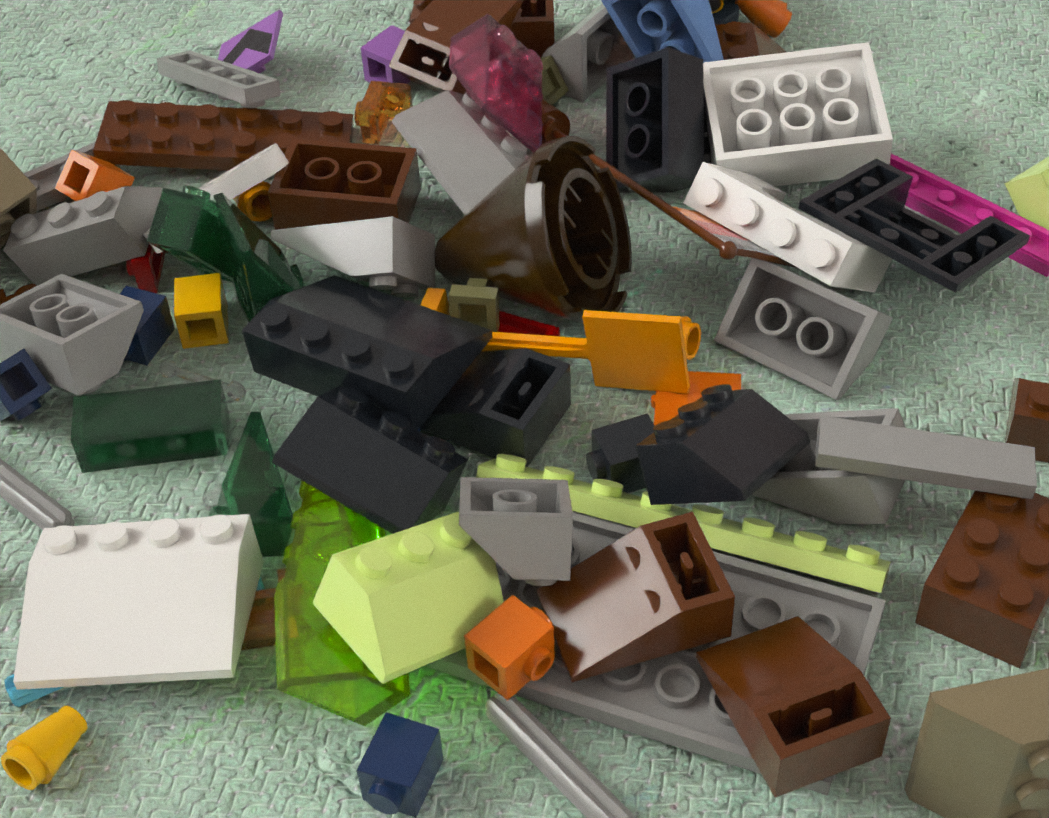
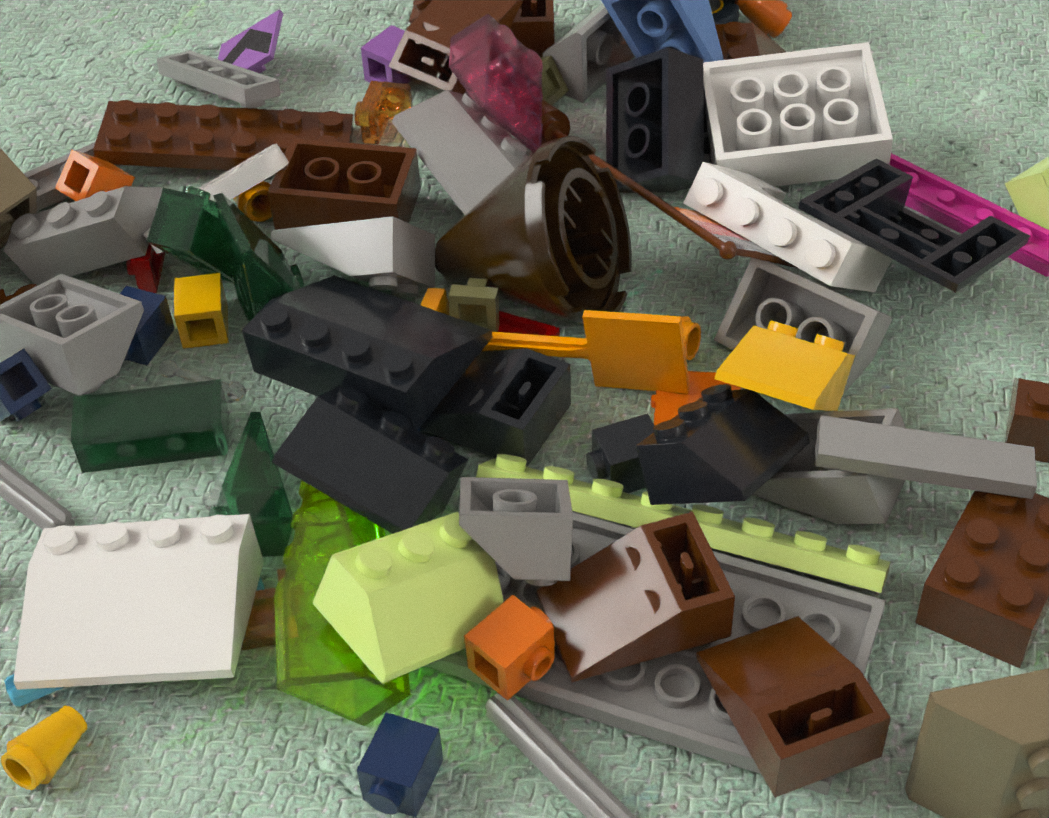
none -> yellow slope [715,320,855,411]

